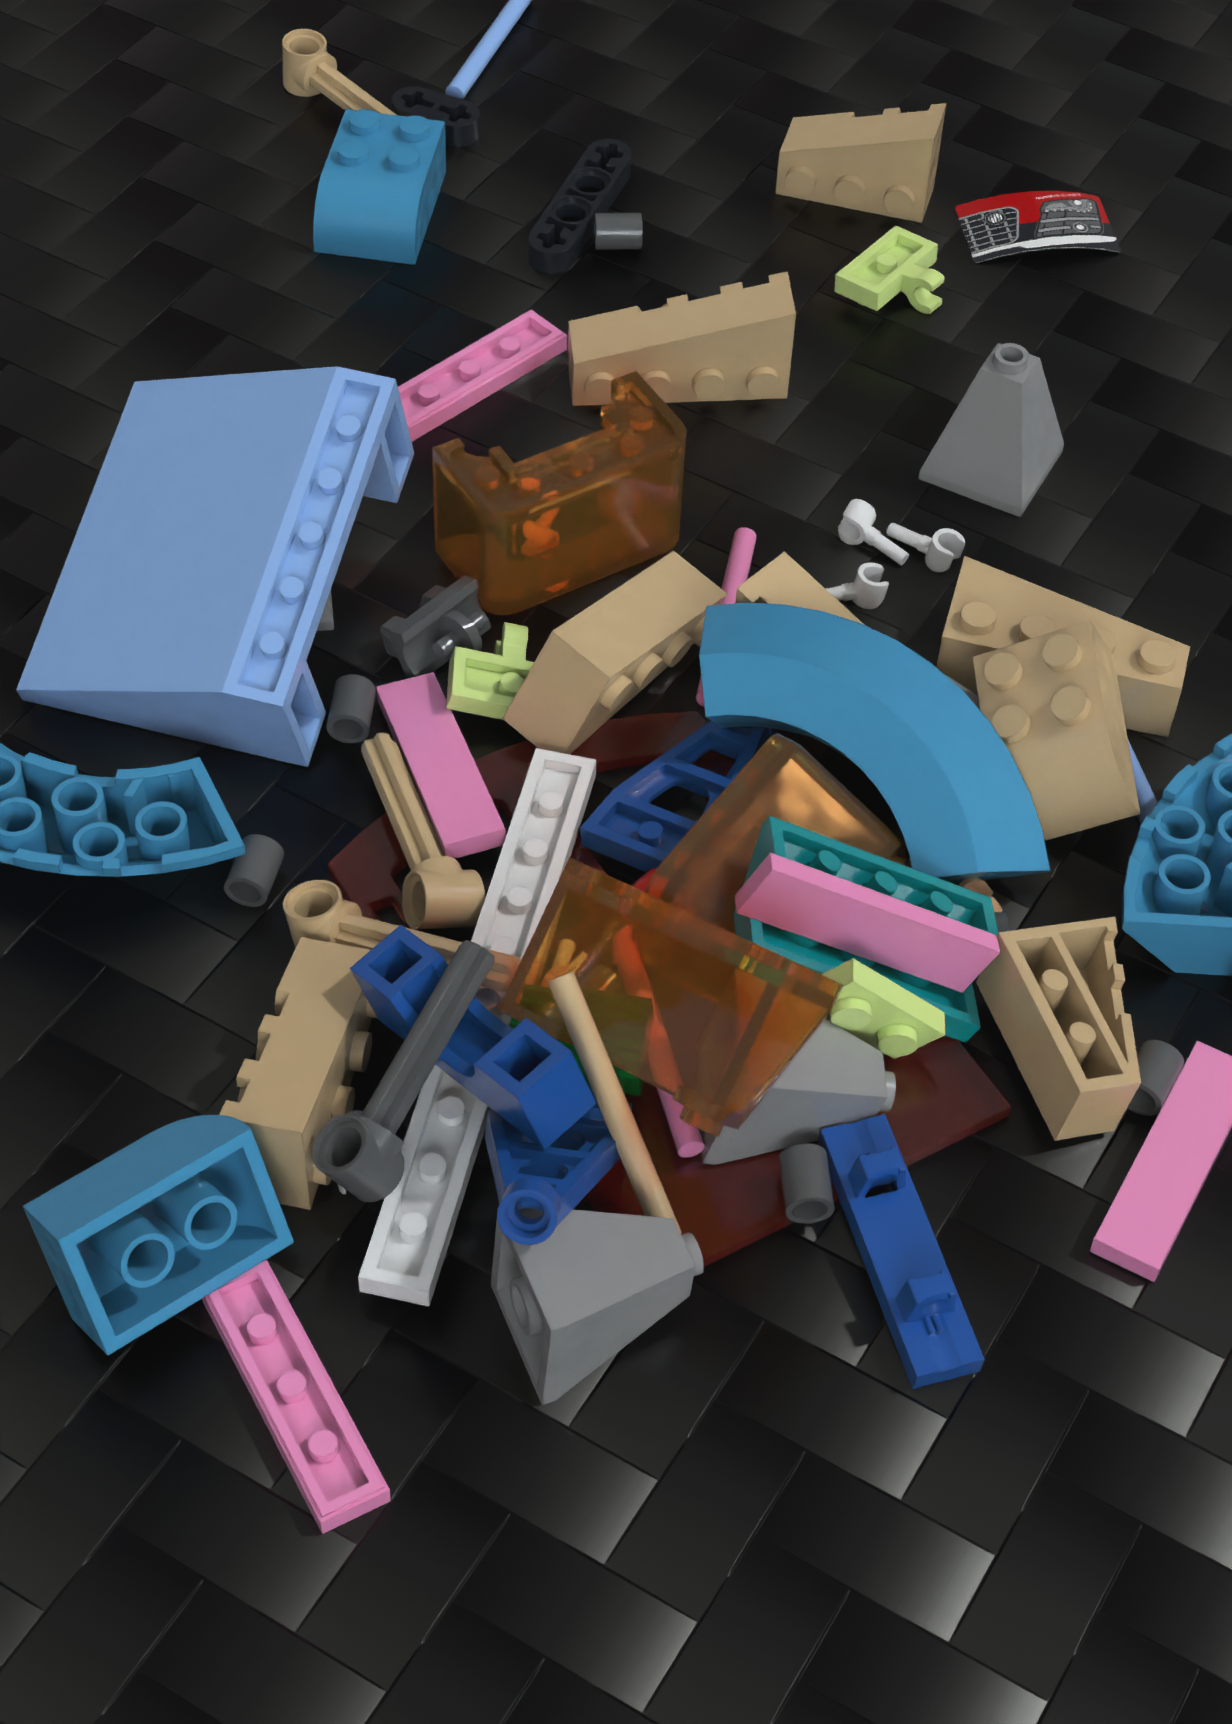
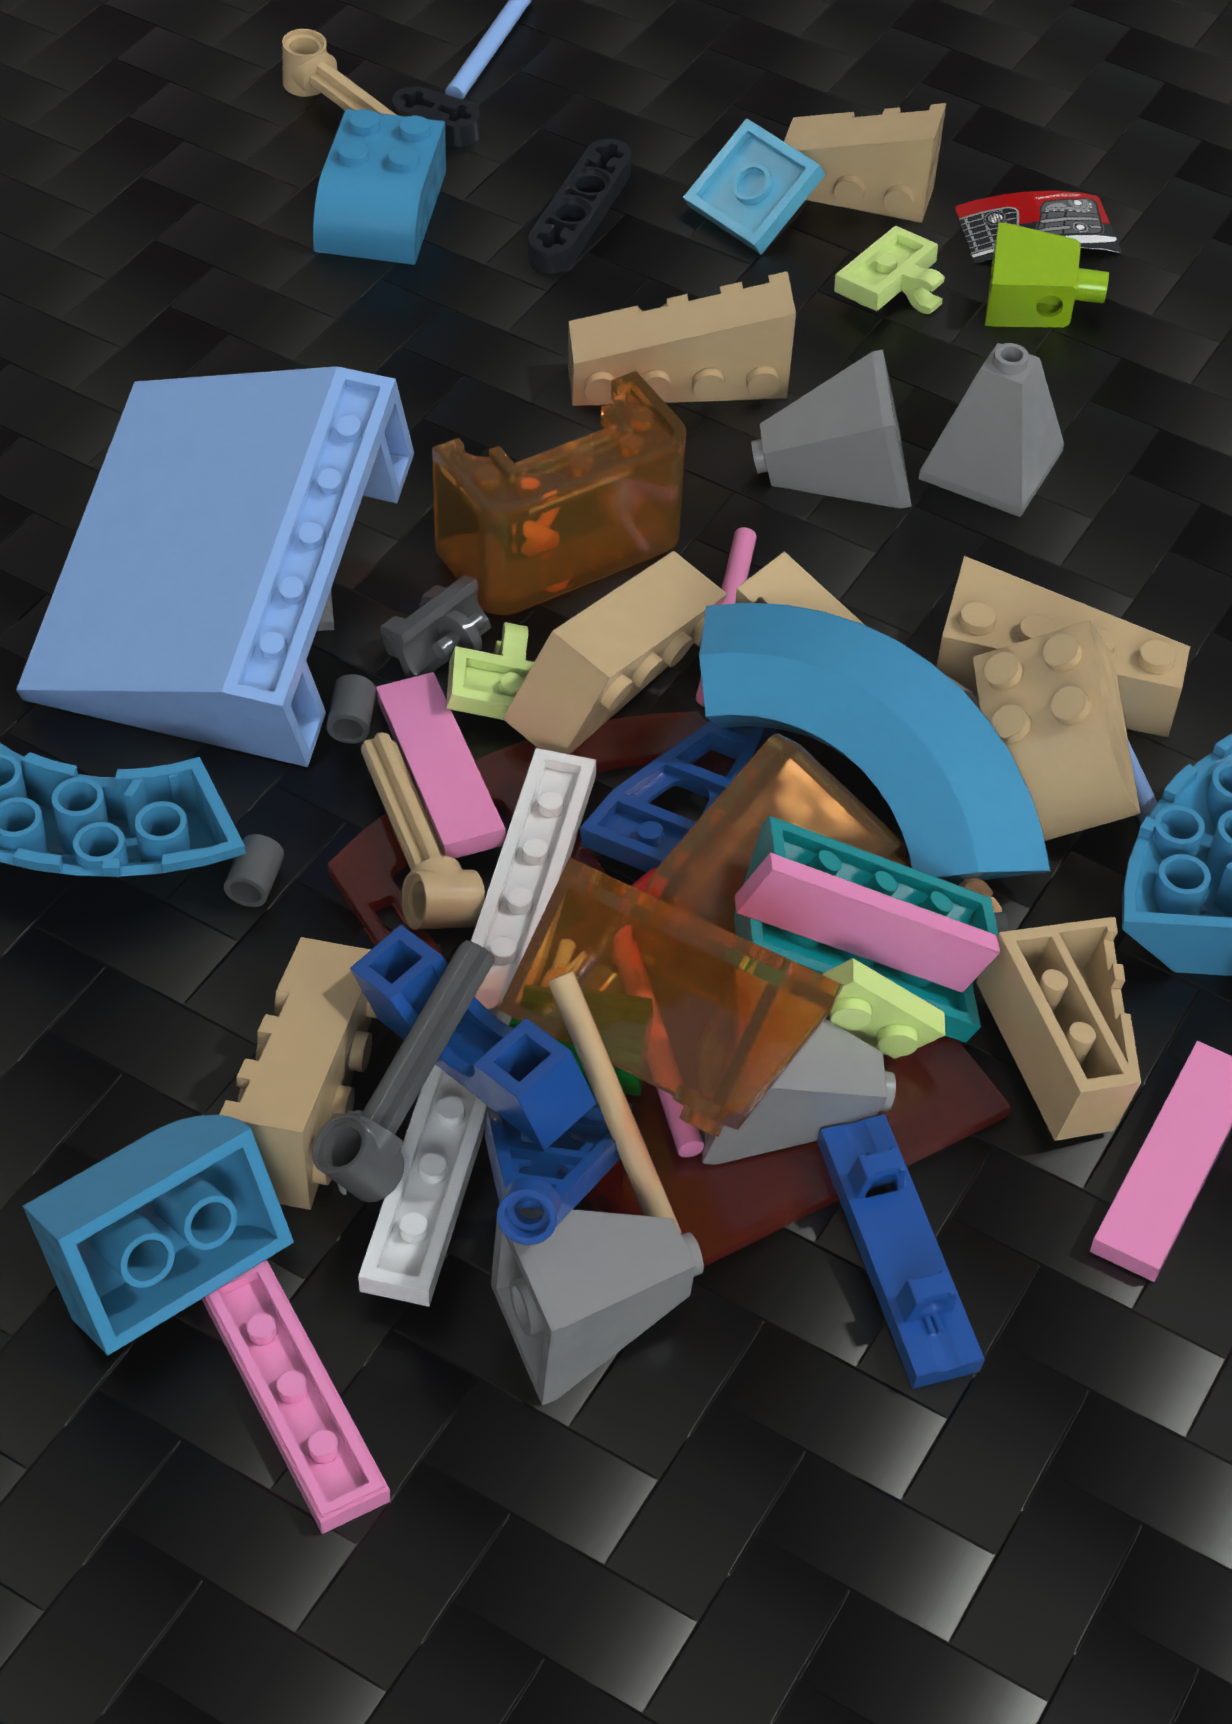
tan axle [283,880,522,992] -> none
bright pink tile [398,310,567,442] -> none
dark grey hinge [594,213,643,250] -> none
dark grey hinge [779,1144,834,1224] -> none
white hand [826,562,889,609] -> none
white hand [838,499,909,565] -> none
white hand [887,522,965,573] -> none
dark grey hinge [1127,1040,1184,1116] -> none
none -> medium azure tile [683,118,826,255]
none -> light grey slope [751,349,912,509]
none -> lime torso [985,222,1109,328]

